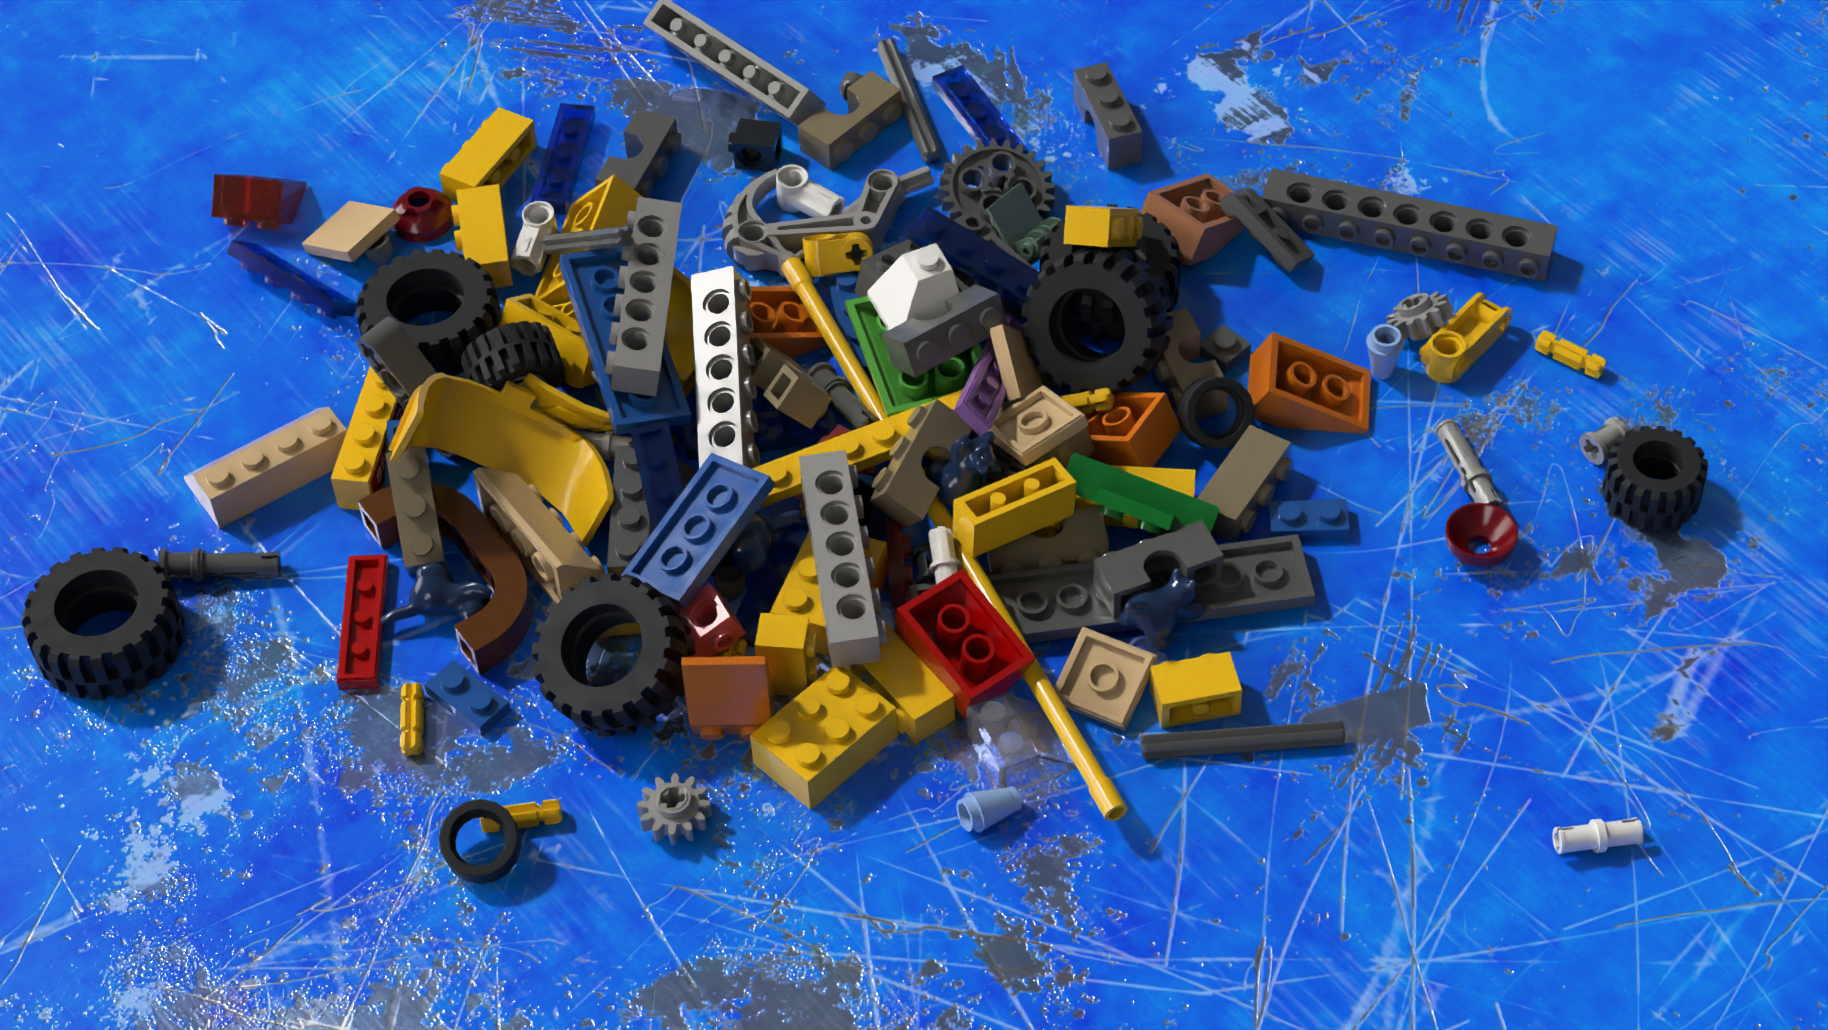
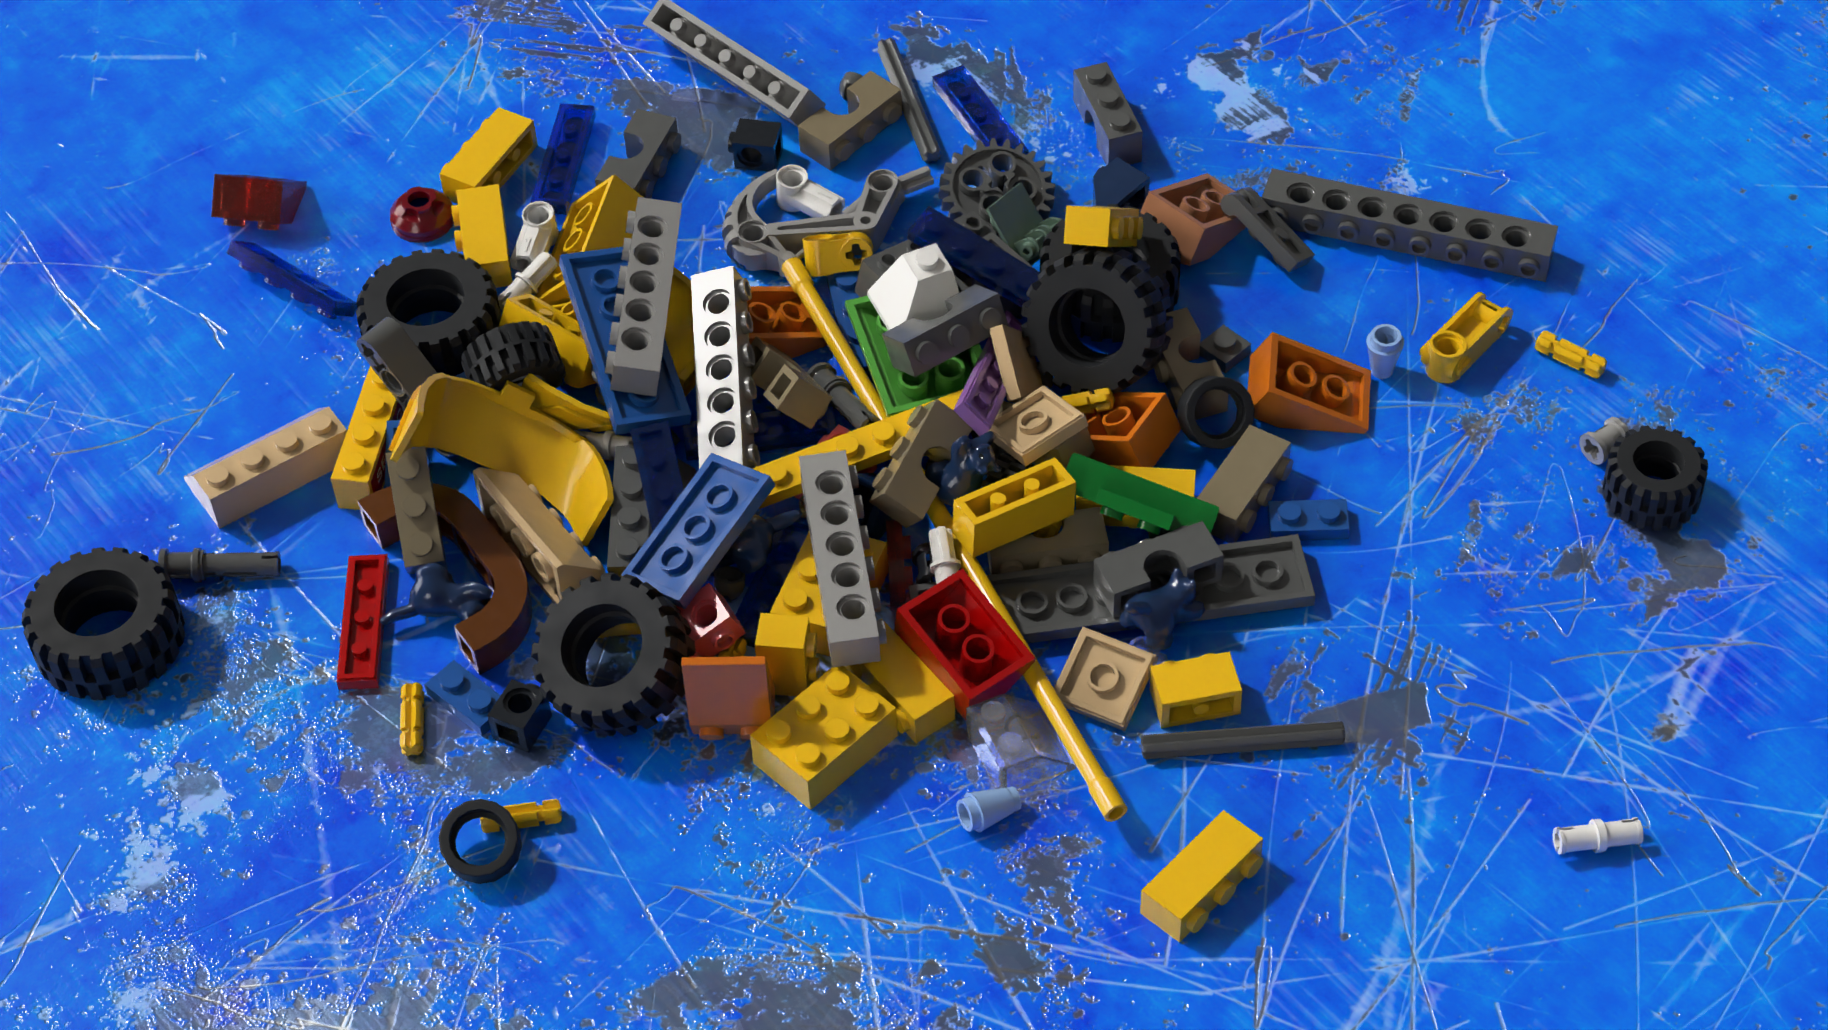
tan tile [302,201,400,262] -> none
dark grey hinge [364,234,394,265] -> none
dark grey axle [542,226,634,255] -> none
light grey gear [637,773,712,846] -> none
light grey gear [1386,292,1453,340] -> none
light grey pin [1434,419,1504,509] -> none
dark red piece [1445,503,1518,567] -> none
none -> black brick [487,679,552,752]
none -> white axle [498,252,558,311]
none -> dark blue slope [1093,157,1150,210]
none -> yellow brick [1140,810,1263,943]

